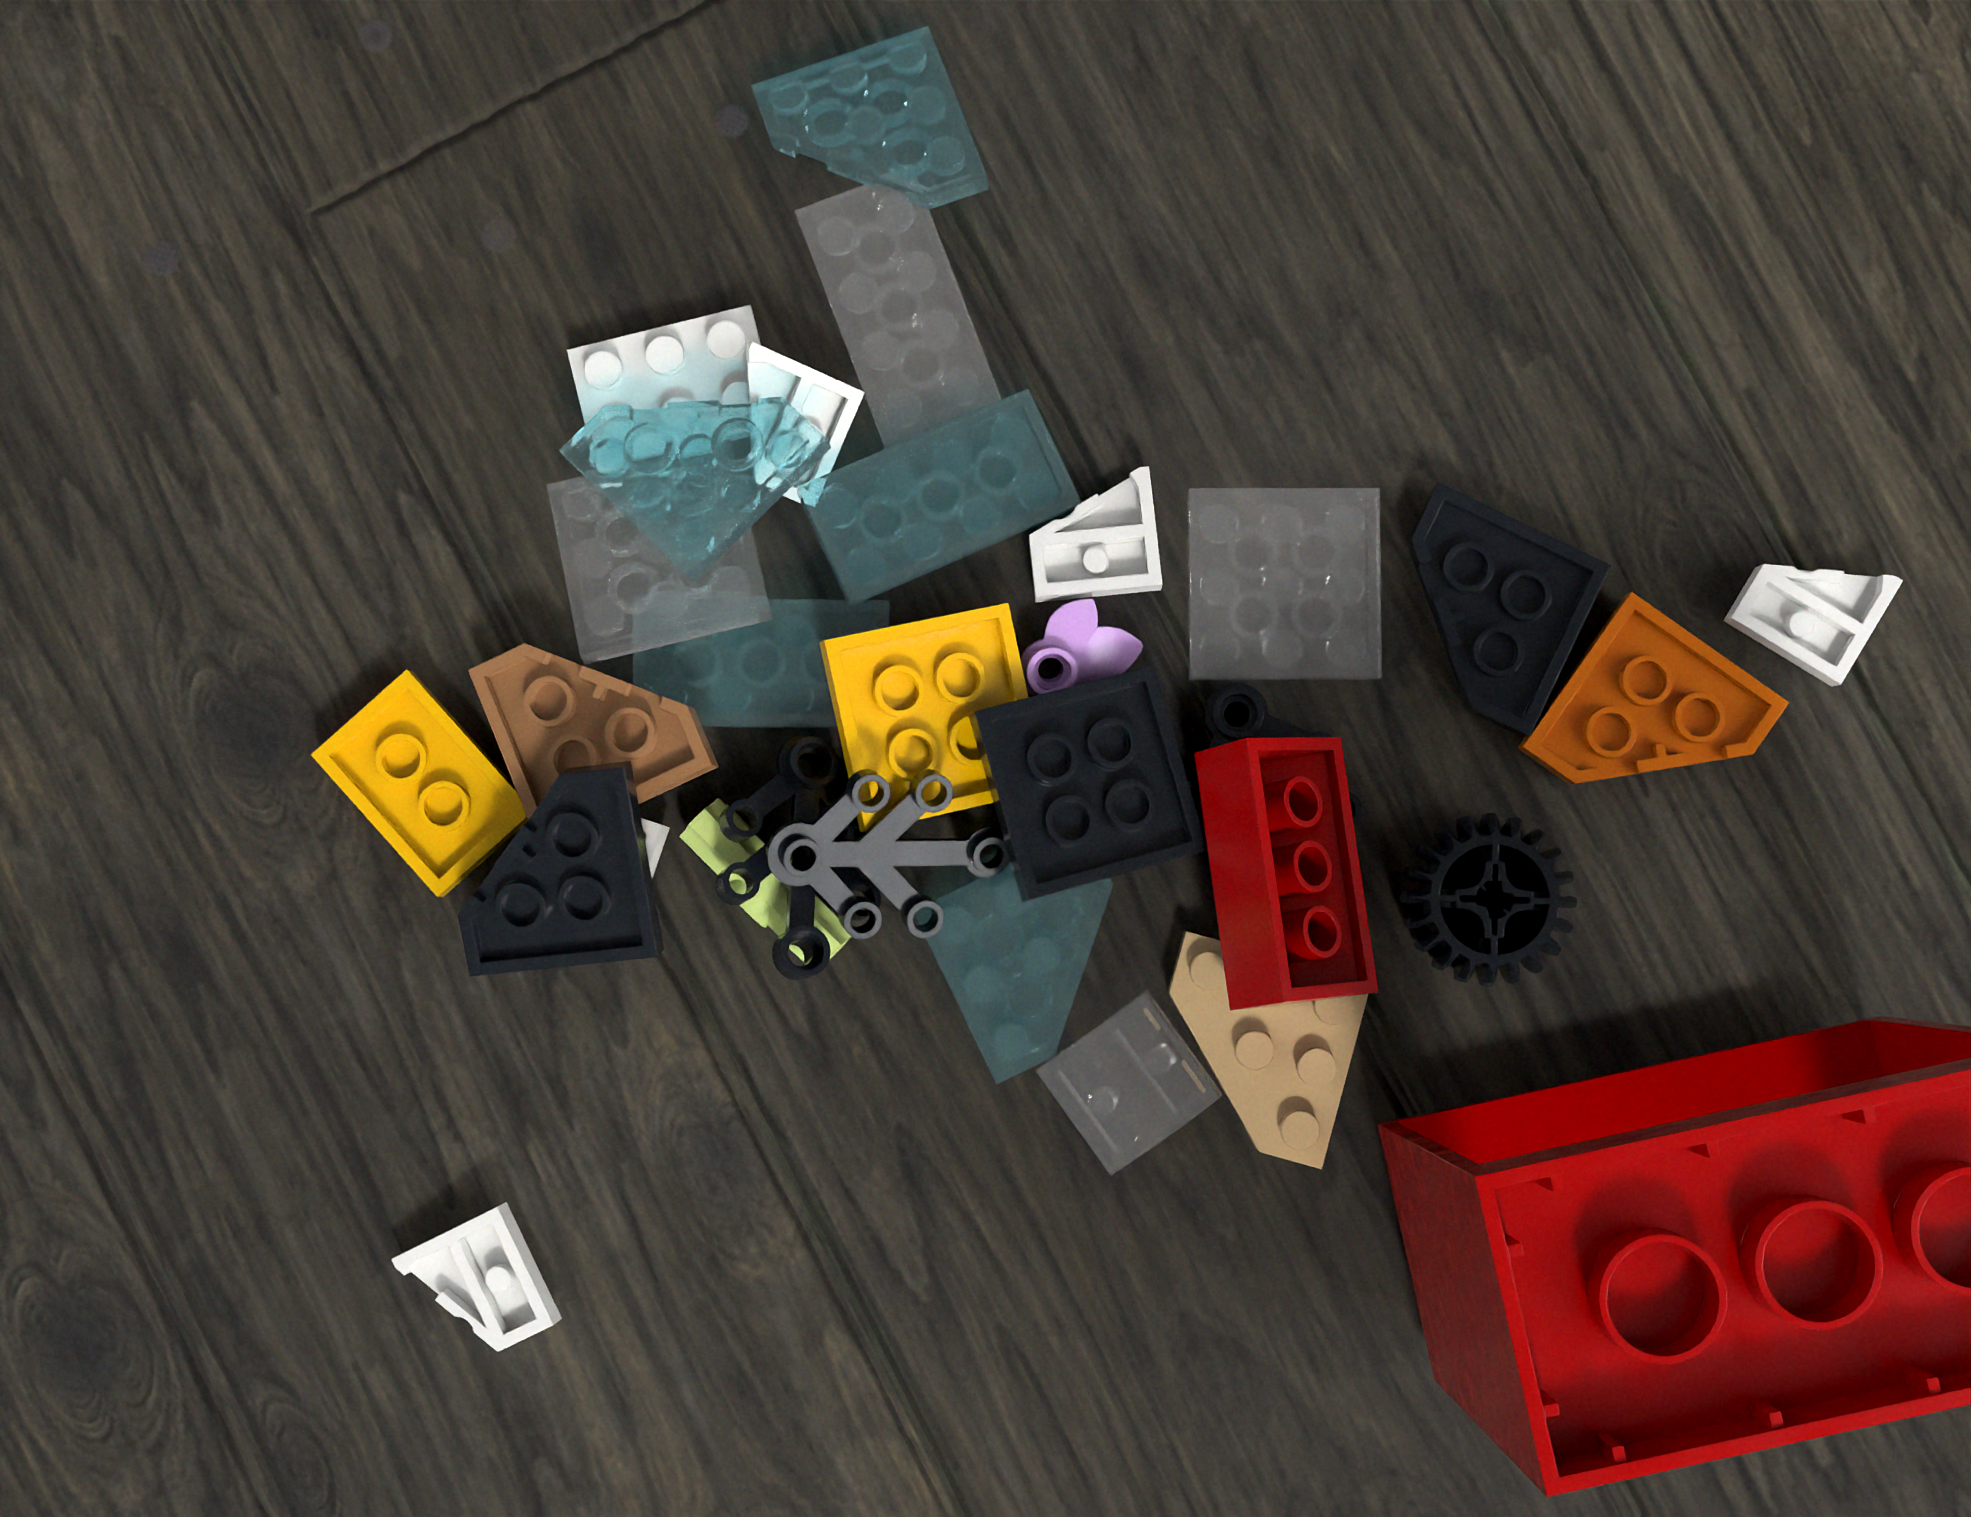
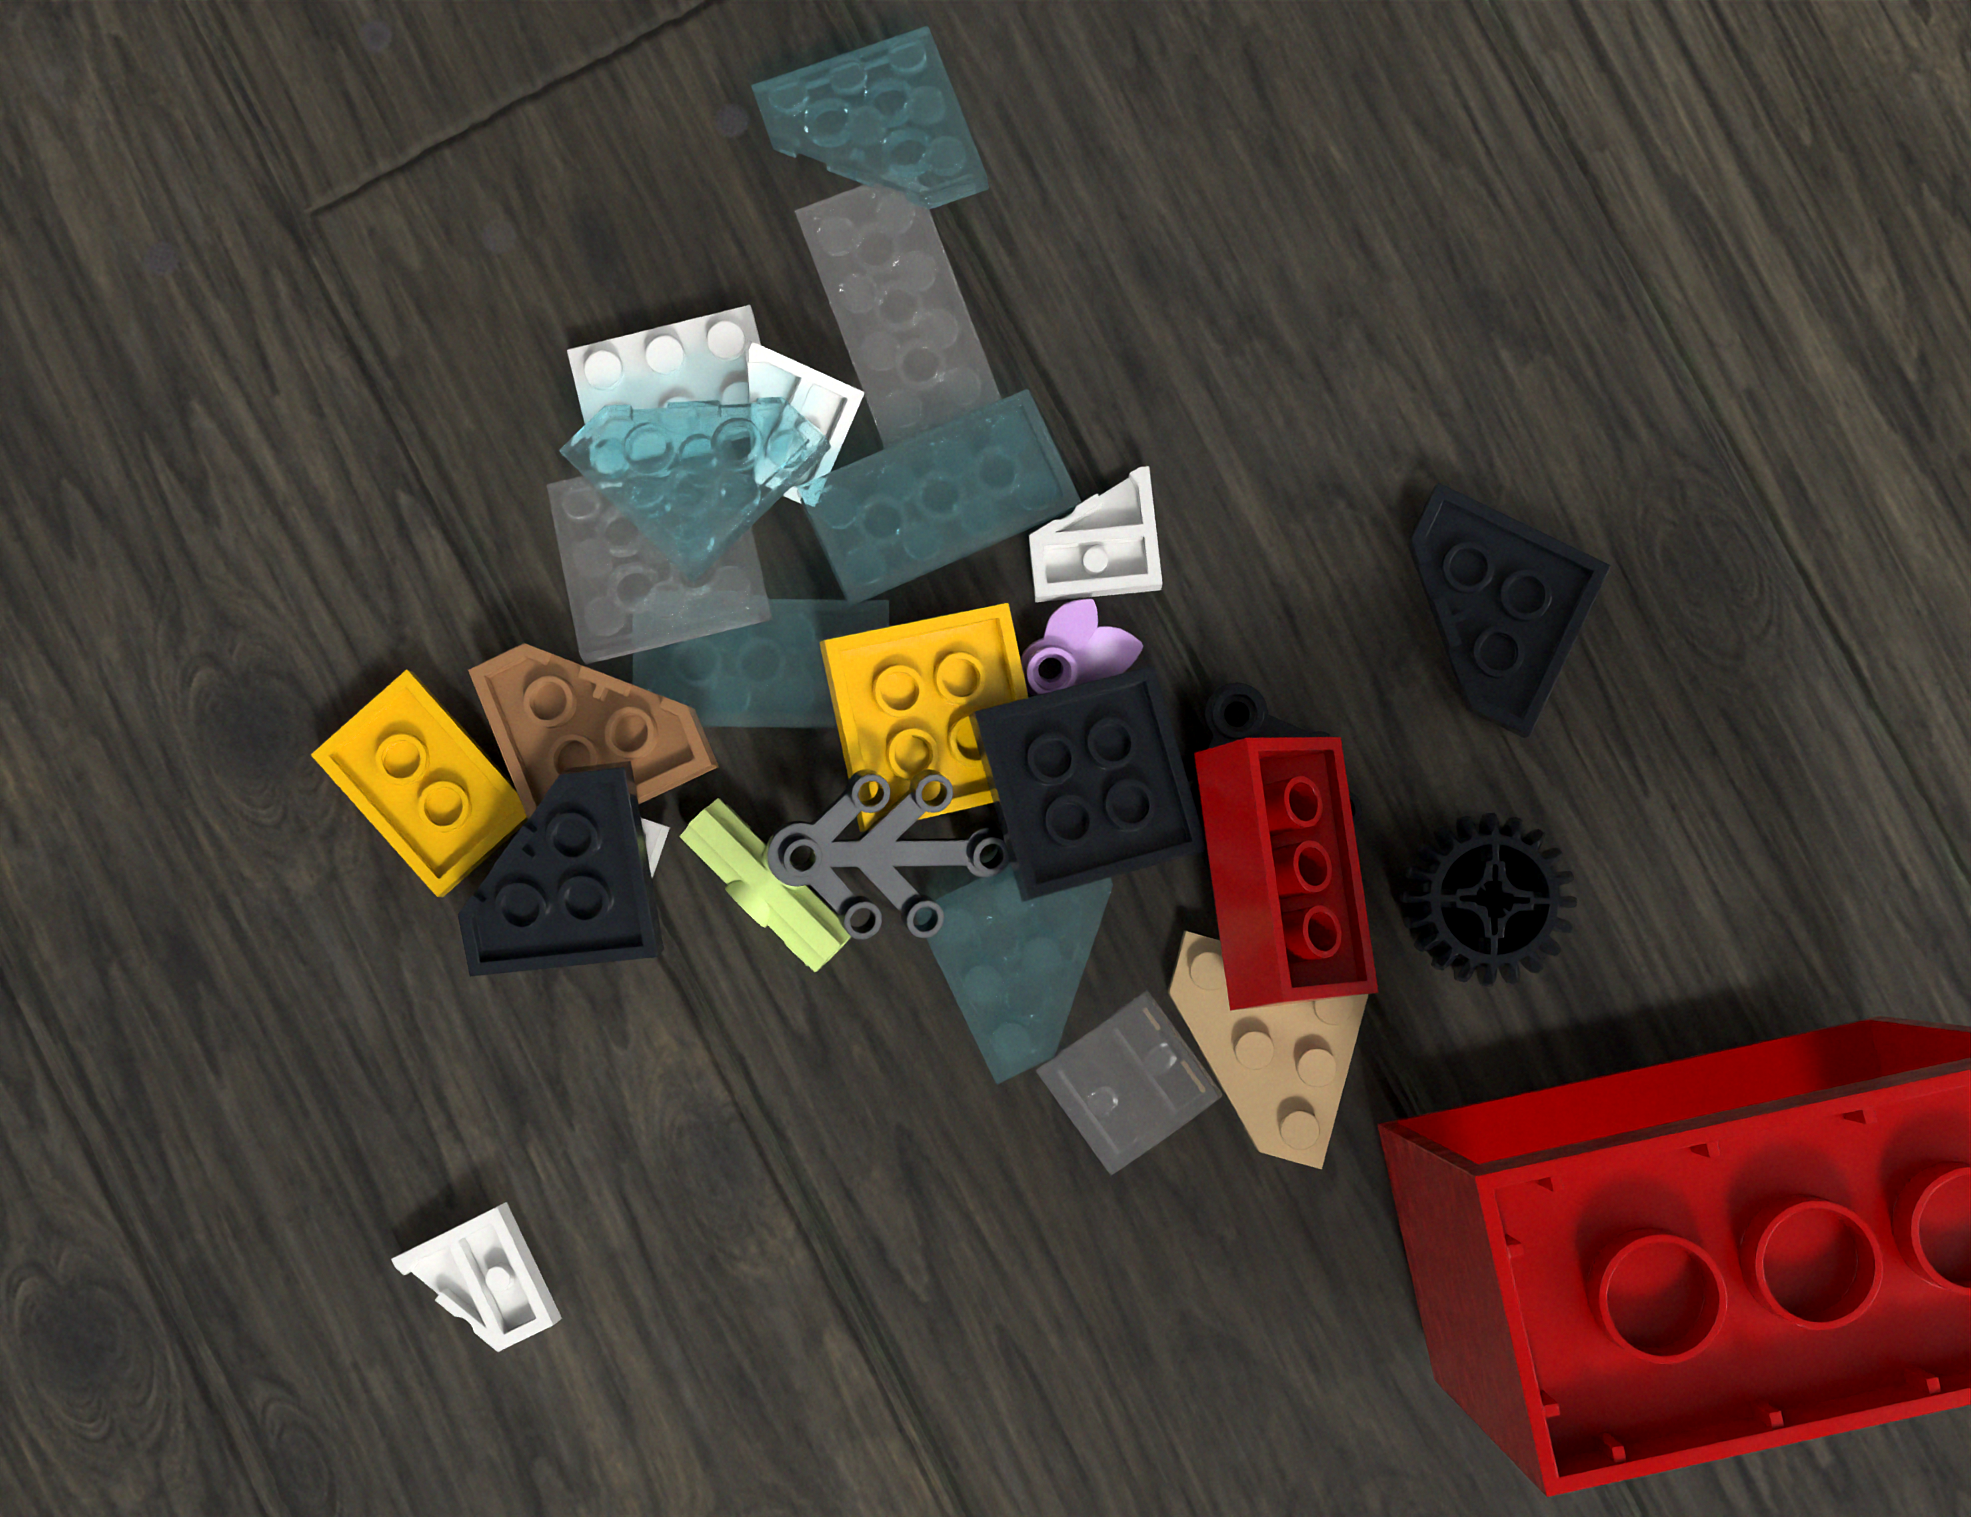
black plant [715,734,881,981] -> none
clear plate [1187,488,1382,680] -> none
orange plate [1517,592,1789,785] -> none
white wing [1723,564,1903,687] -> none

